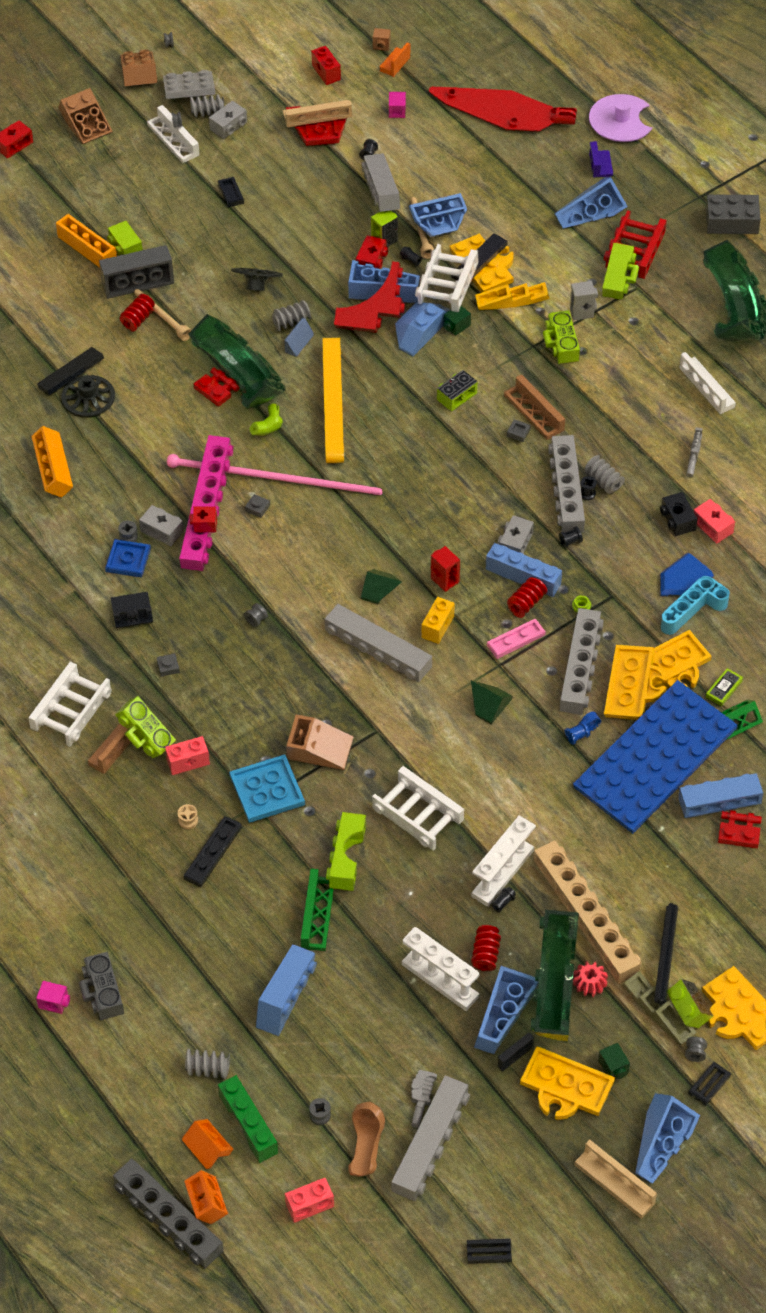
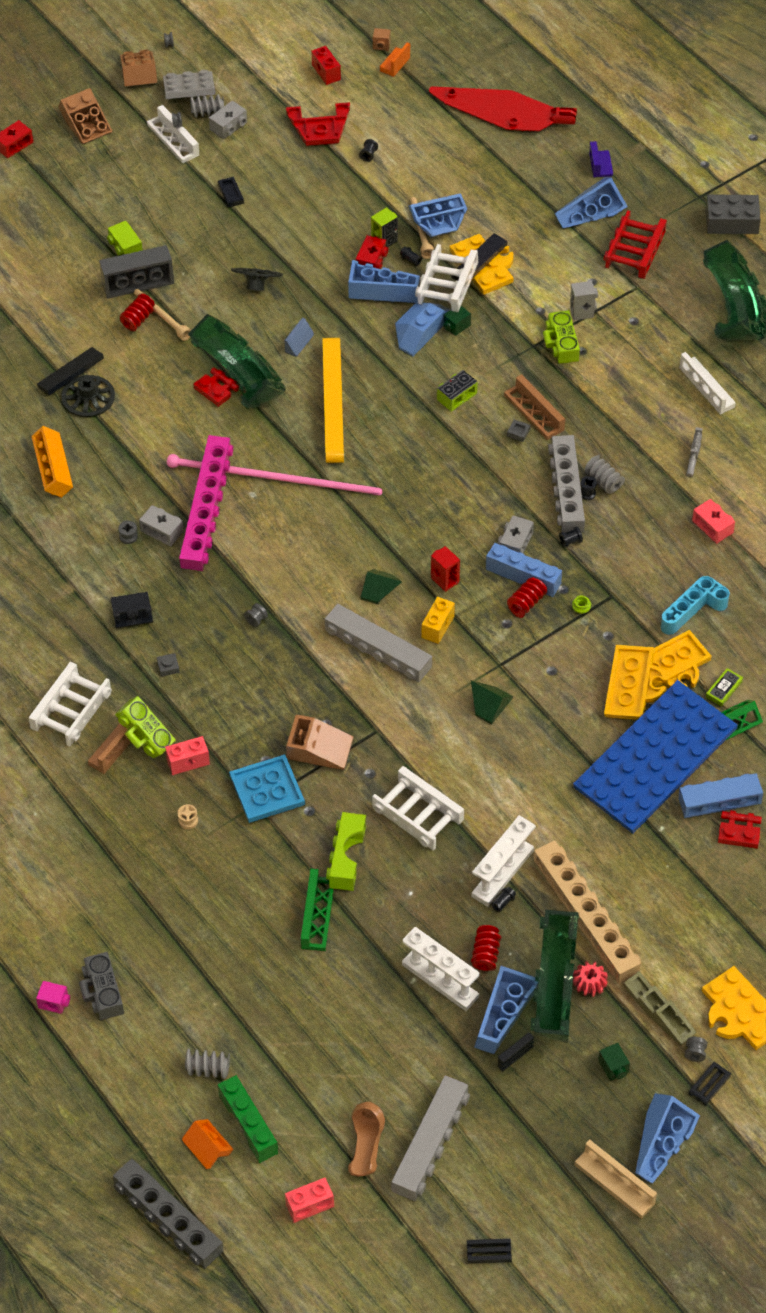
light orange brick [56,214,117,268] -> none
blue tile [105,539,151,578] -> none
black tile [183,816,242,887] -> none
orange brick [184,1170,228,1224] -> none
red brick [190,506,217,532] -> none
dark grey plate [245,494,270,518] -> none
lime arm [249,404,283,436] -> none
medium blue wedge [256,944,317,1036] -> none
light grey piece [272,300,311,331] -> none
tan fence [283,100,352,127] -> none
dark grey wheel [309,1098,331,1125] -> none
red arch [334,261,405,333] -> none
light grey brick [361,153,400,212] -> none
dark pink brick [389,92,406,118] -> none
light grey piece [411,1070,437,1128] -> none
yellow slope [475,282,550,310] -> none
bright pink tile [487,619,546,659] -> none
yellow plate [520,1046,615,1120] -> none
light grey brick [560,608,604,715] -> none
blue connector [564,712,602,744] -> none
lavender piece [589,94,653,142] -> none
lime piece [602,243,639,300] -> none
black axle [654,903,678,1005] -> none
black brick [660,492,697,536] -> none
blue tile [660,553,714,597] -> none
lime brick [667,979,713,1028] -> none

